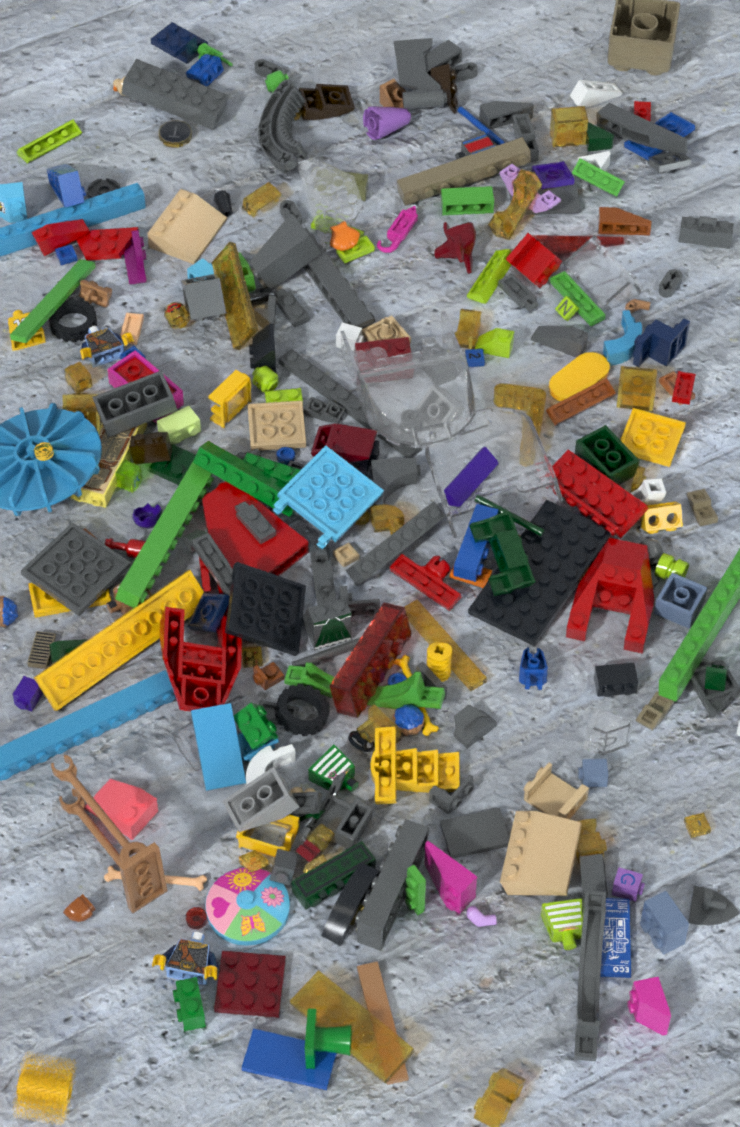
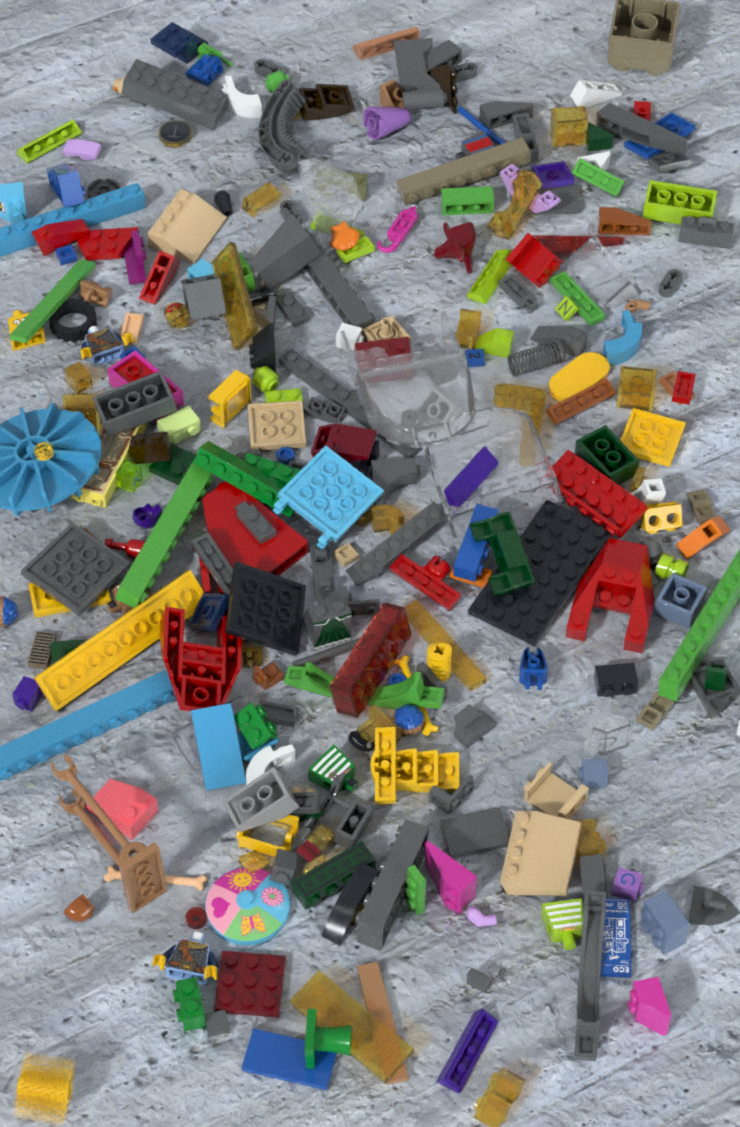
black tyre [275,684,330,736] -> none
dark green bar [474,495,545,536] -> none
dark blue bracket [633,318,690,368] -> none
clear yellow tile [684,813,711,838] -> none
none -> lavender slope [62,139,102,160]
none -> red slope [139,250,181,305]
none -> dark grey tile [204,1010,230,1037]
none -> white arch [222,75,262,118]
none -> nougat panel [353,26,419,60]
none -> dark purple slope [437,1008,499,1093]
none -> dark grey tile [466,968,490,993]
none -> dark grey piece [507,340,566,377]
none -> lime brick [643,180,718,225]
none -> orange slope [676,516,731,560]

